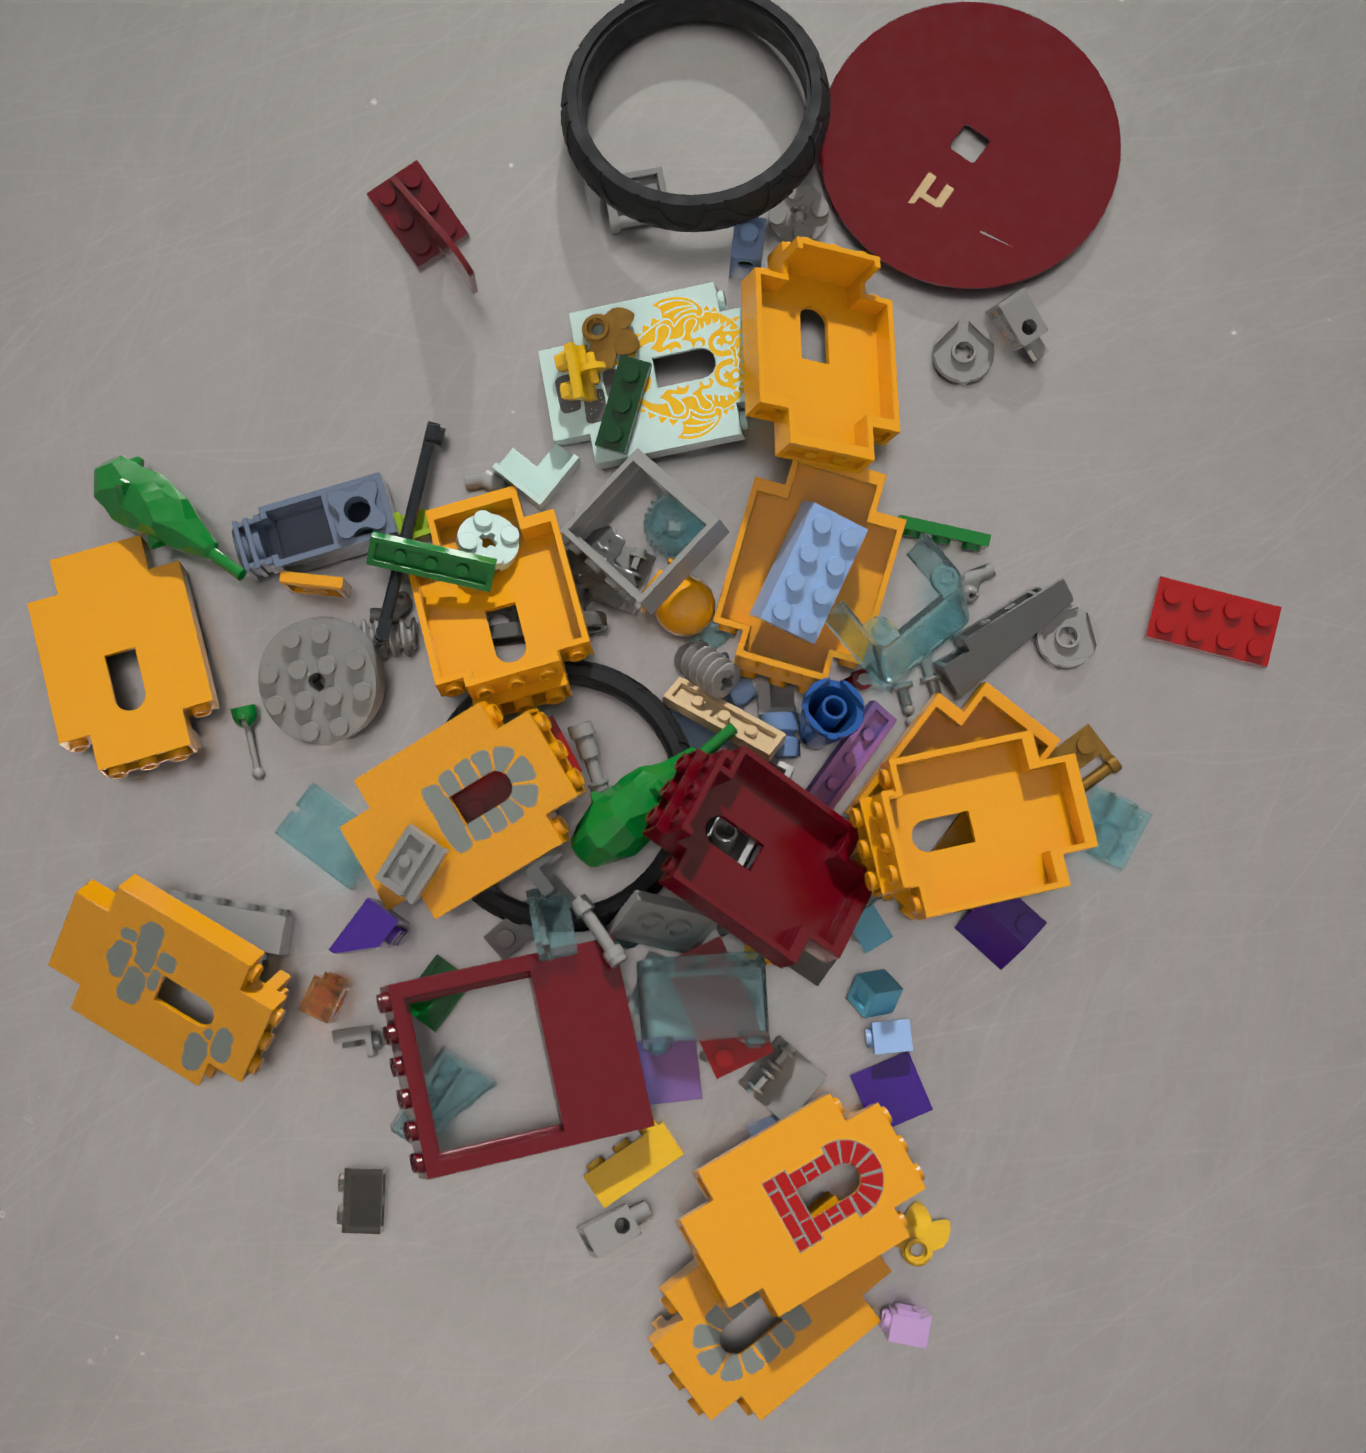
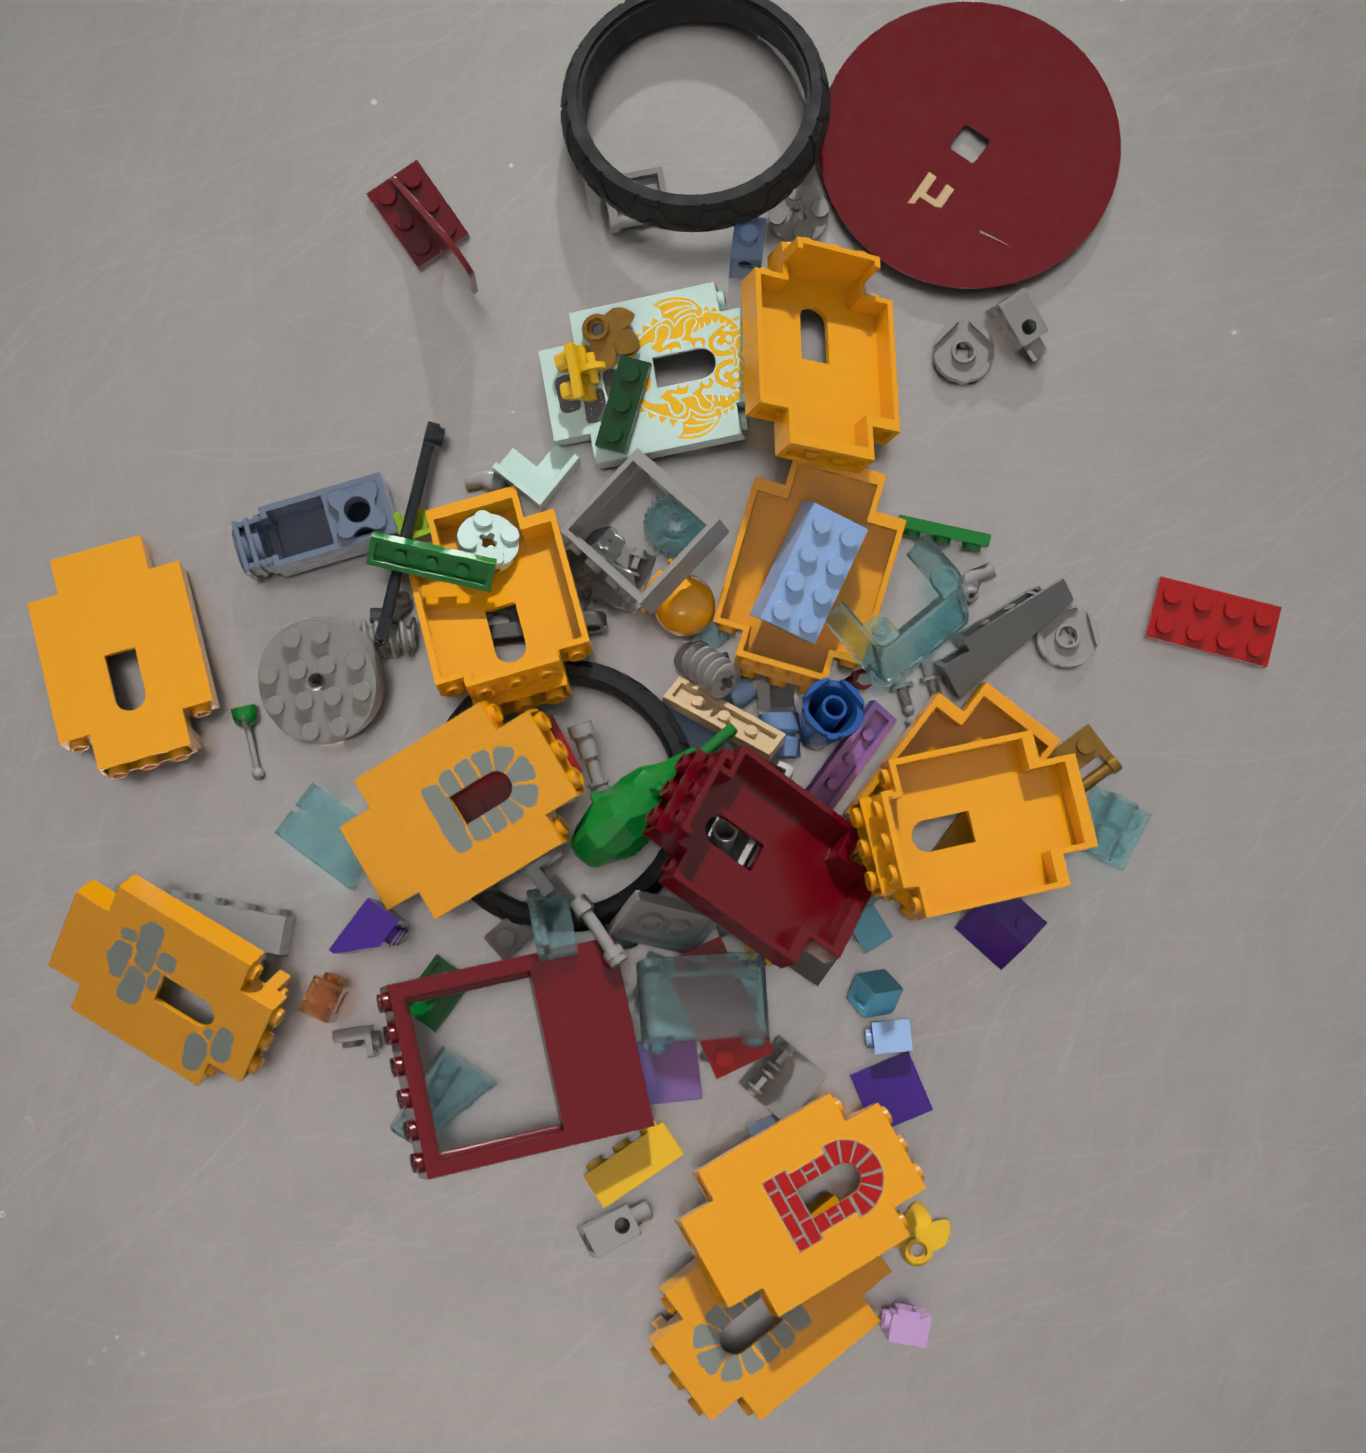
green piece [94,455,247,581] -> none
light orange tile [279,571,352,598] -> none
clear smoke brick [337,1166,387,1234] -> none
light grey plate [375,824,450,905] -> none

